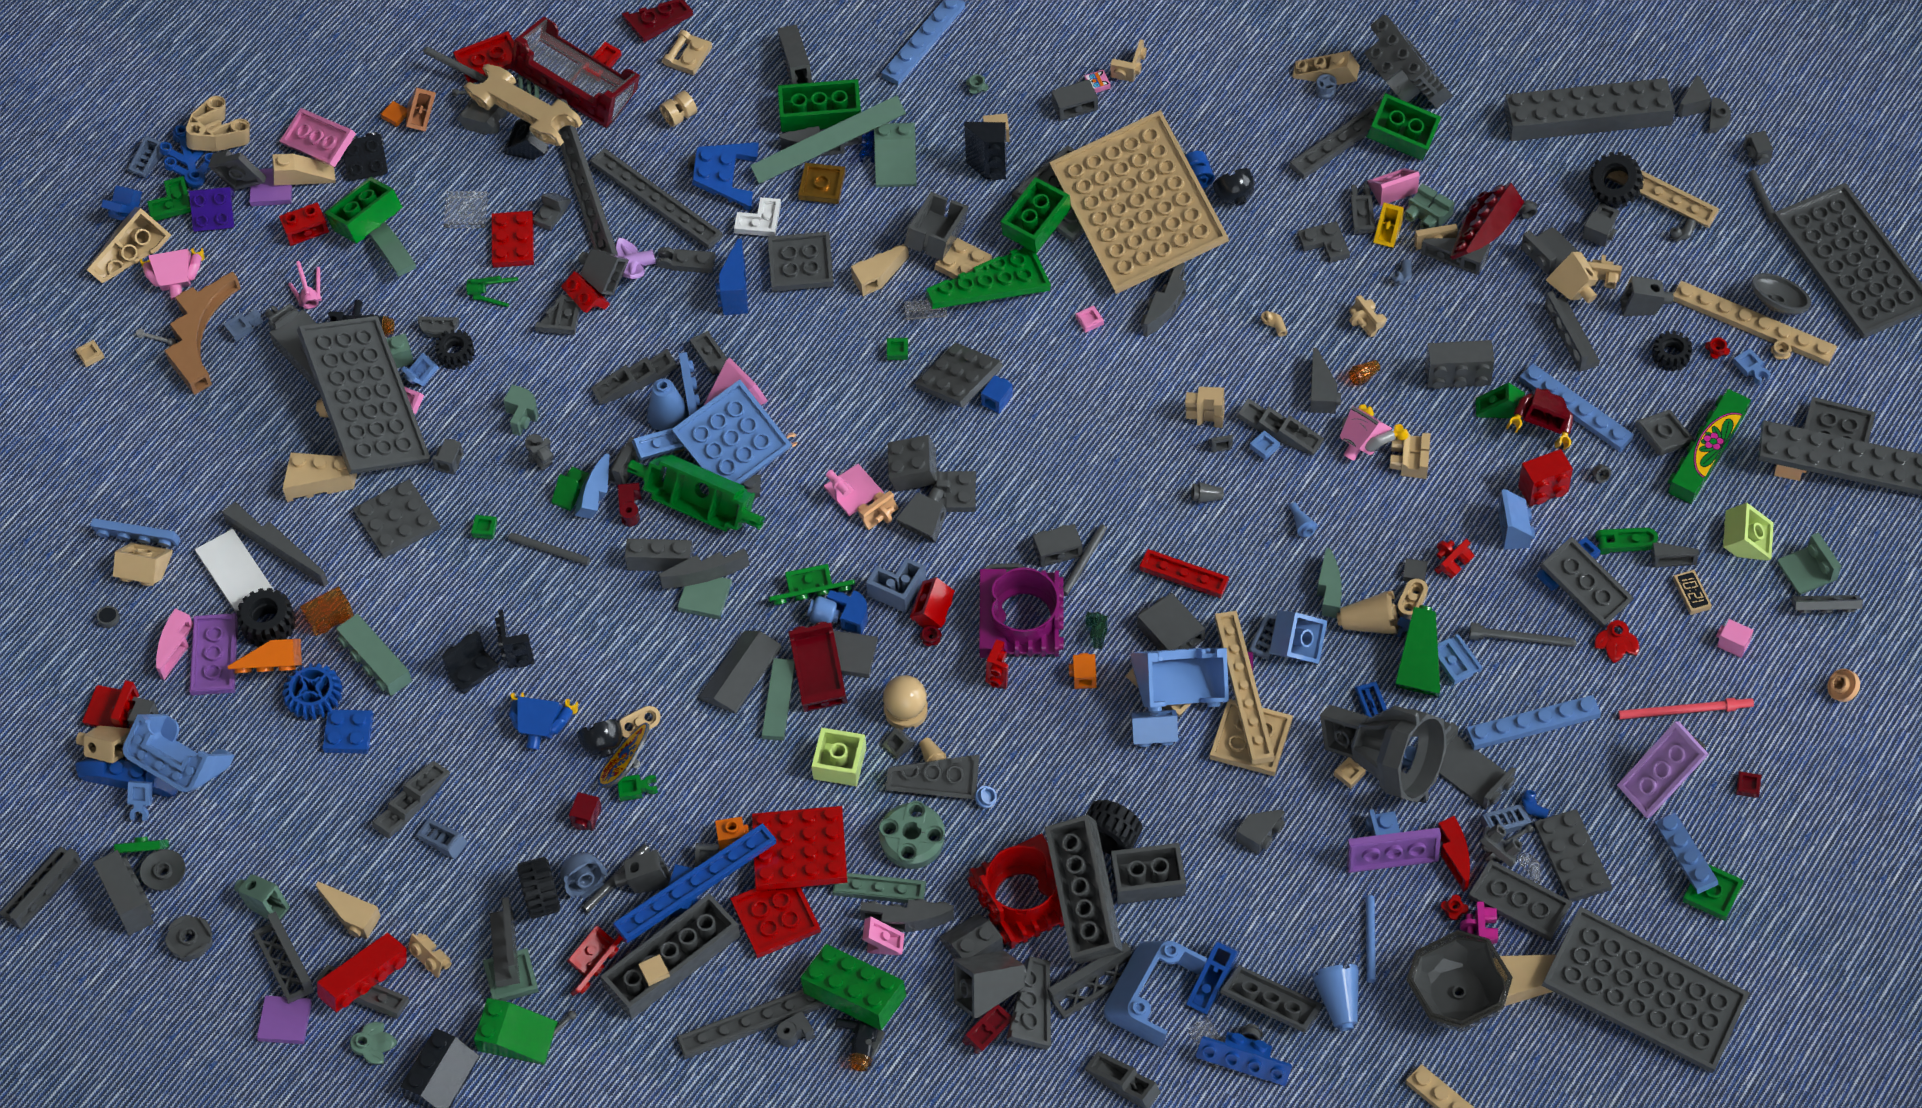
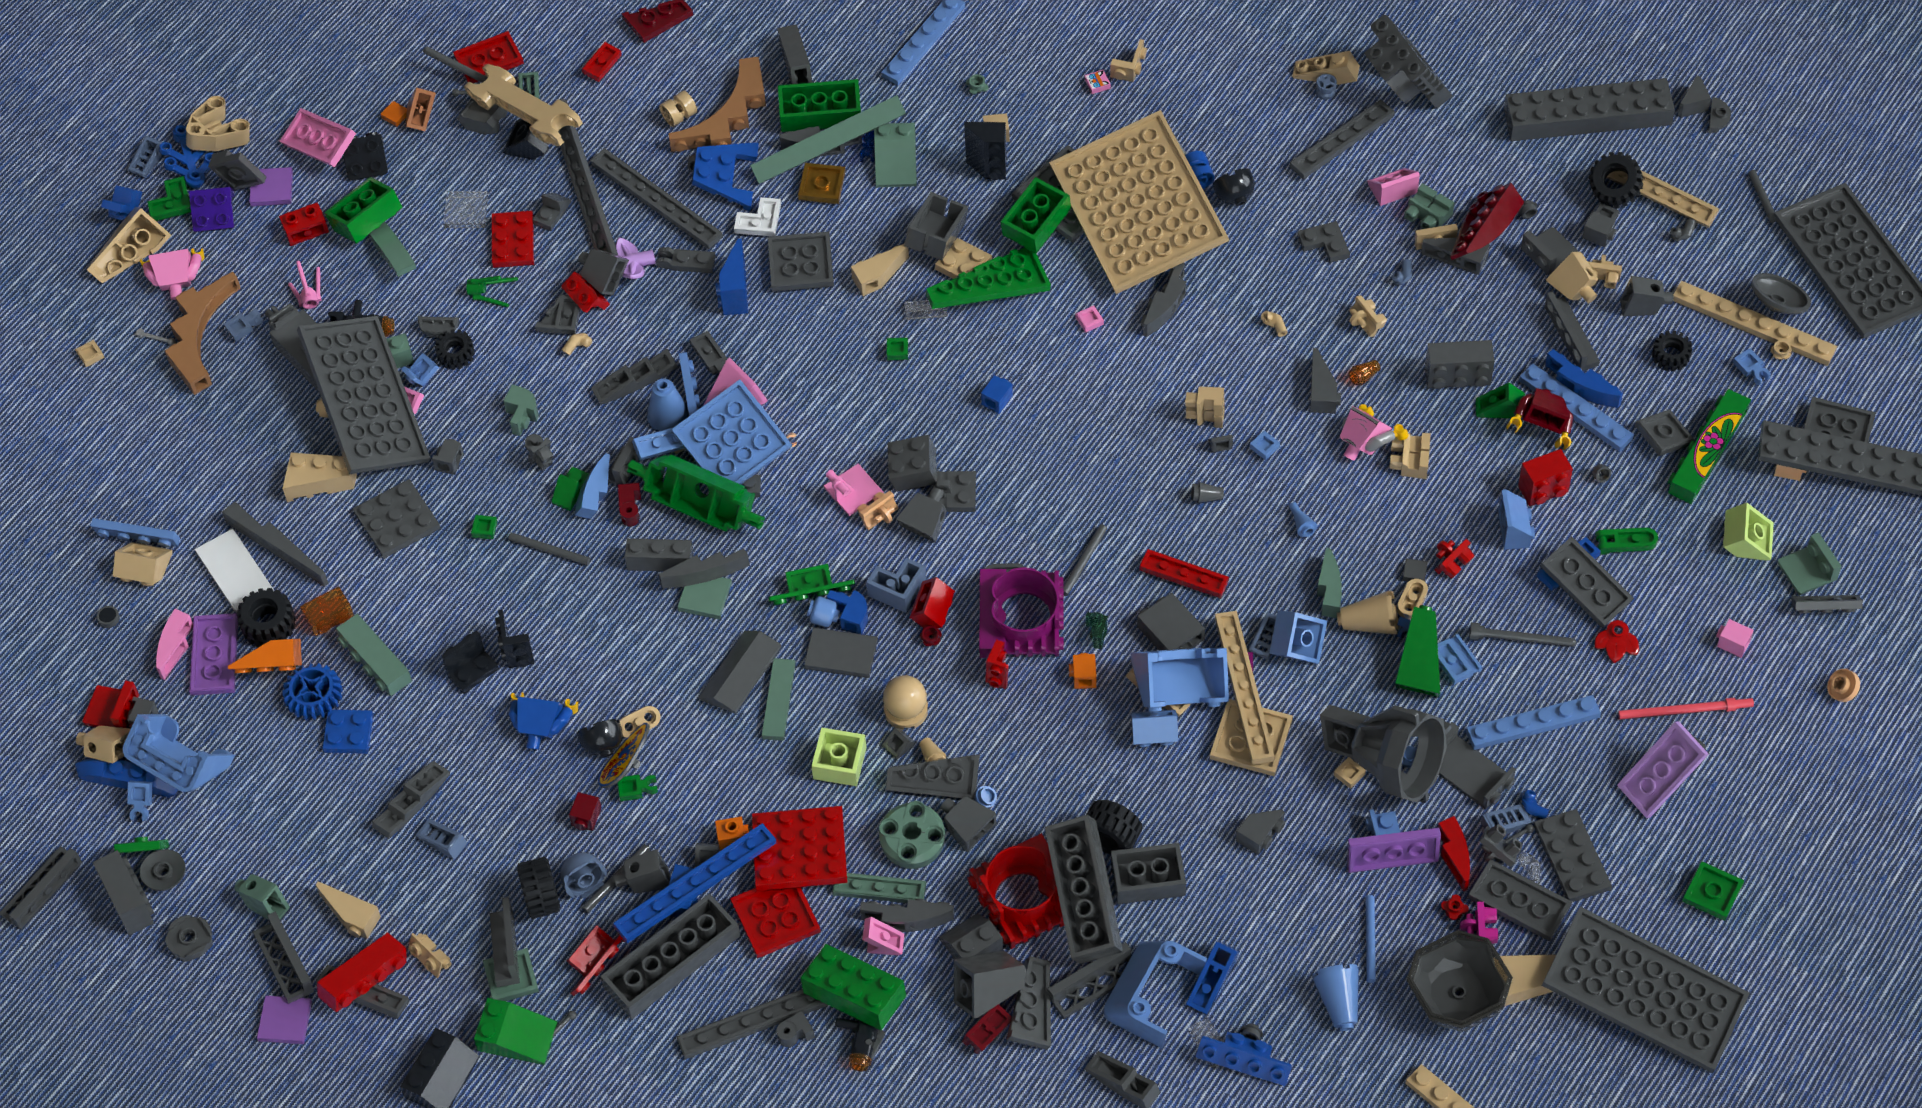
tan slope [272,154,336,185] -> none
sand green plate [350,1022,397,1064] -> none
windscreen [510,17,640,128] -> none
tan tile [638,954,670,986] -> none
tan plate [662,30,712,76] -> none
dark red panel [788,622,848,712] -> none
dark grey plate [915,342,1003,408] -> none
dark grey brick [1033,524,1082,567] -> none
dark grey brick [1052,79,1098,121] -> none
dark grey slope [1220,965,1323,1033] -> none
dark grey slope [1236,398,1324,456] -> none
dark grey hinge [1351,184,1375,234] -> none
blue tile [1355,681,1387,717] -> none
green brick [1366,93,1441,161] -> none
yellow slope [1373,202,1404,248] -> none
dark grey slope [1650,543,1699,568] -> none
medium blue plate [1655,812,1718,894] -> none
tile [1673,570,1712,615] -> none
red plate [1705,337,1730,359] -> none
dark red tile [1736,771,1762,798] -> none
dark grey brick [1743,131,1774,165] -> none
none -> tan arm [561,333,592,356]
none -> medium nougat arch [668,57,766,152]
none -> dark grey torso [941,797,997,853]
none -> blue slope [1545,349,1623,408]

